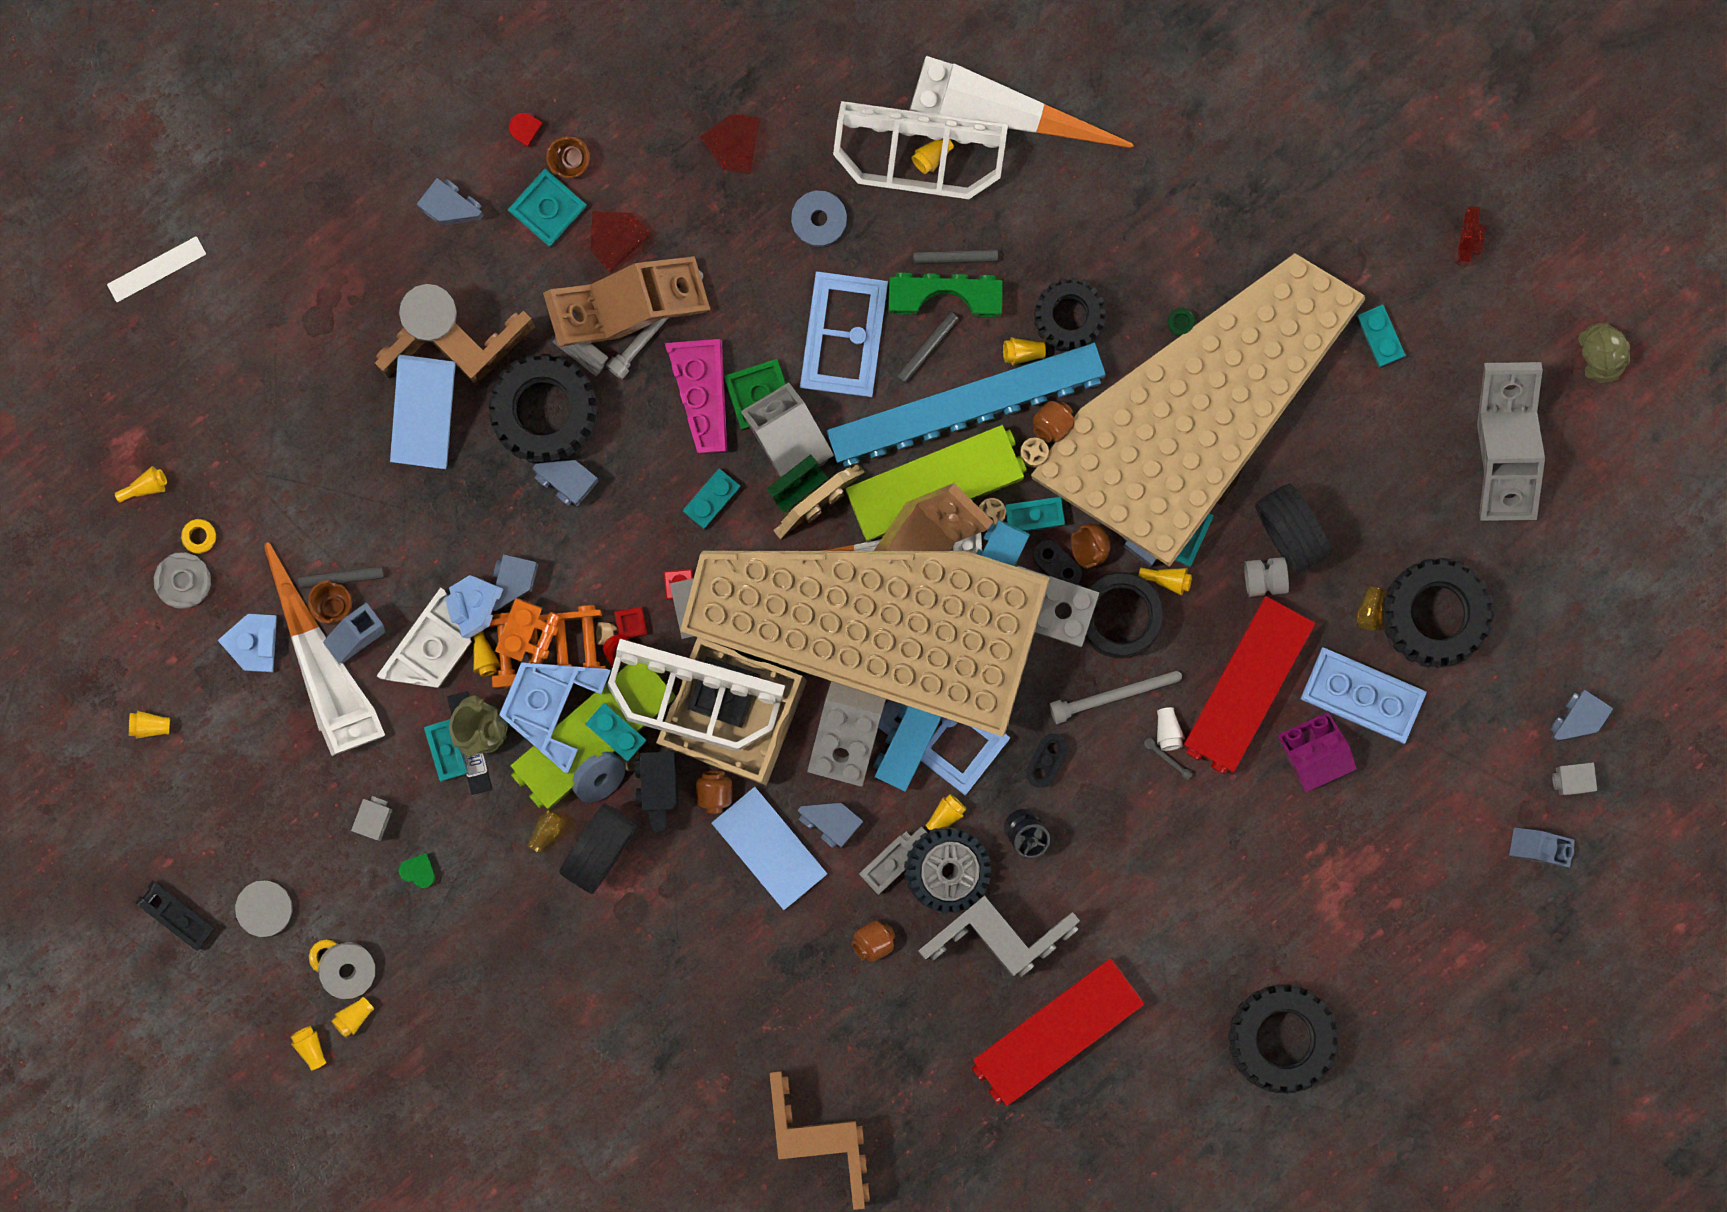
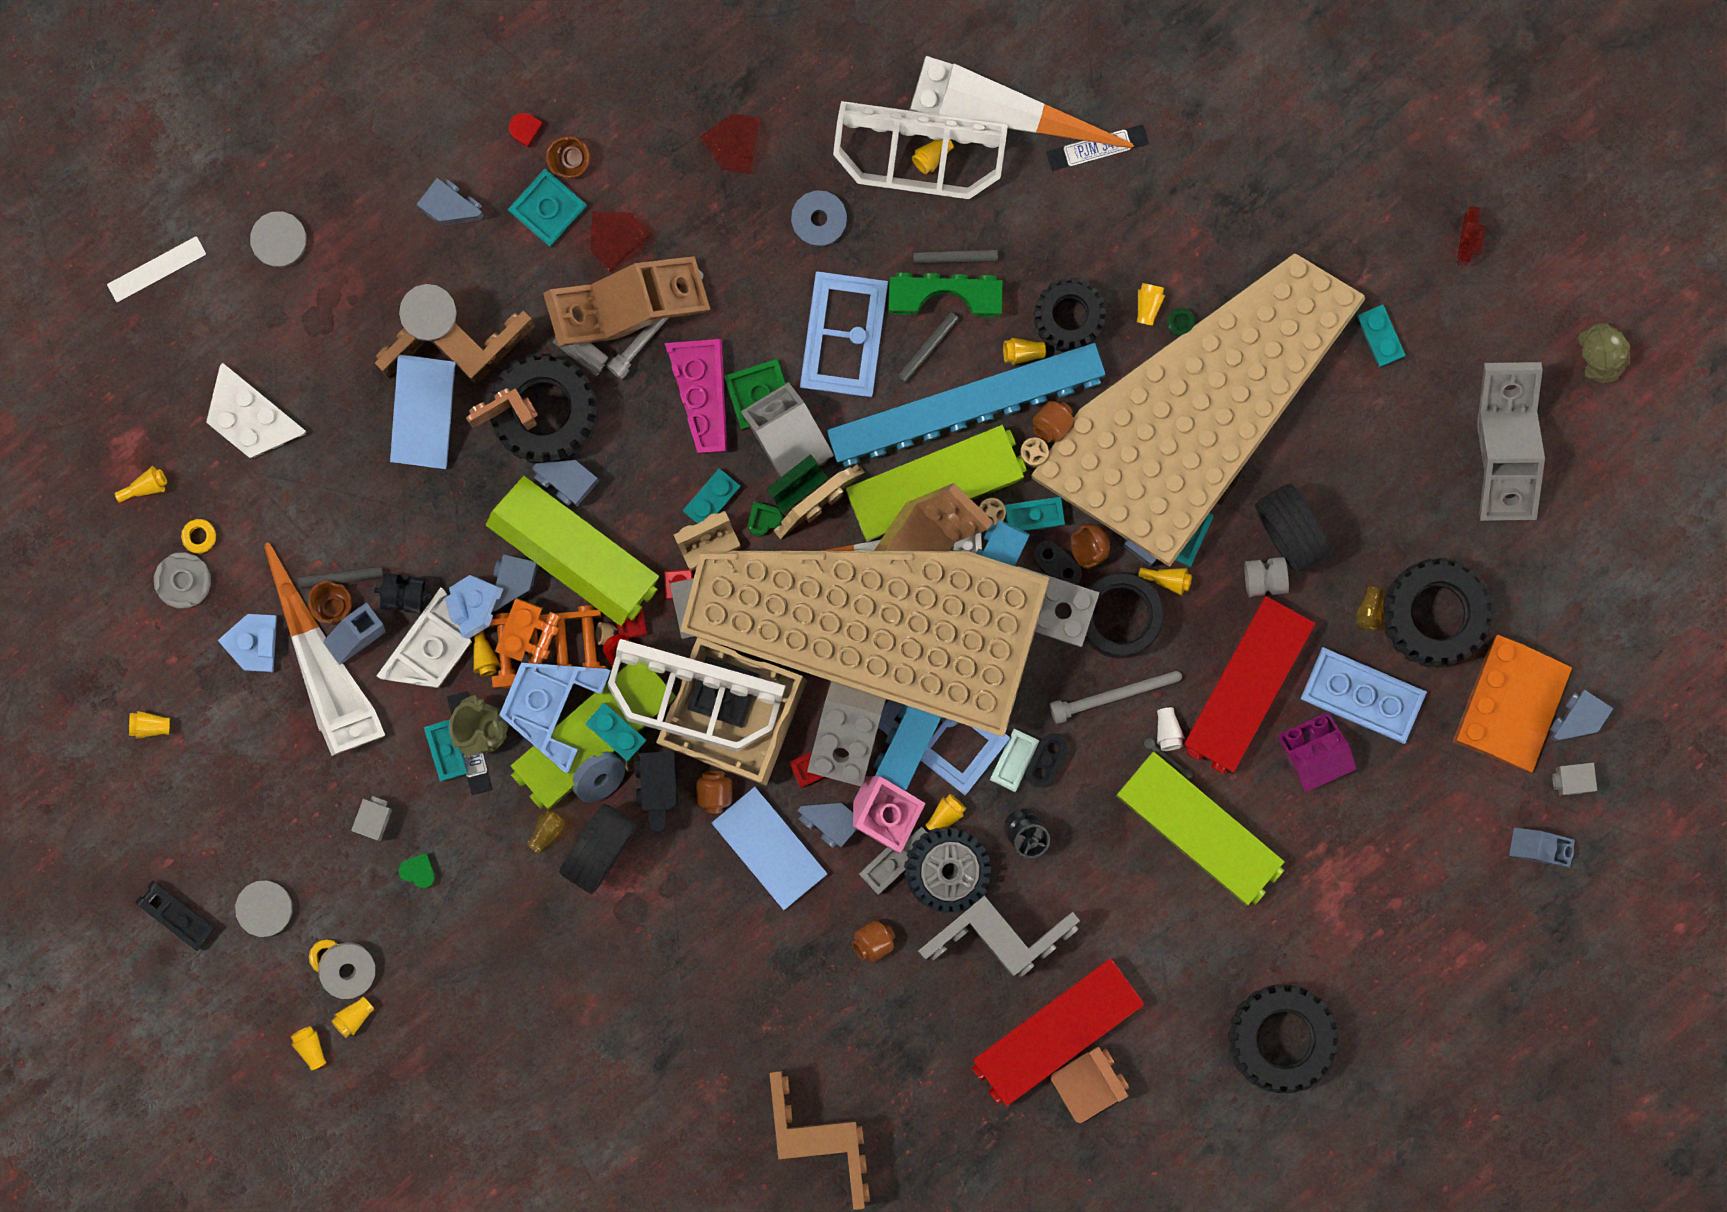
none -> white wing [206,363,307,459]
none -> light grey tile [250,211,307,268]
none -> black wheel [374,573,431,614]
none -> nougat bracket [466,388,538,430]
none -> lime brick [486,476,659,626]
none -> tan bracket [674,511,741,571]
none -> green tile [748,501,783,537]
none -> red tile [789,752,825,788]
none -> bright pink slope [853,776,925,854]
none -> light aqua tile [990,729,1039,792]
none -> sticker [1046,125,1149,171]
none -> nougat bracket [1050,1047,1129,1123]
none -> lime brick [1116,751,1285,906]
none -> yellow cone [1137,283,1165,326]
none -> orange slope [1453,635,1572,773]

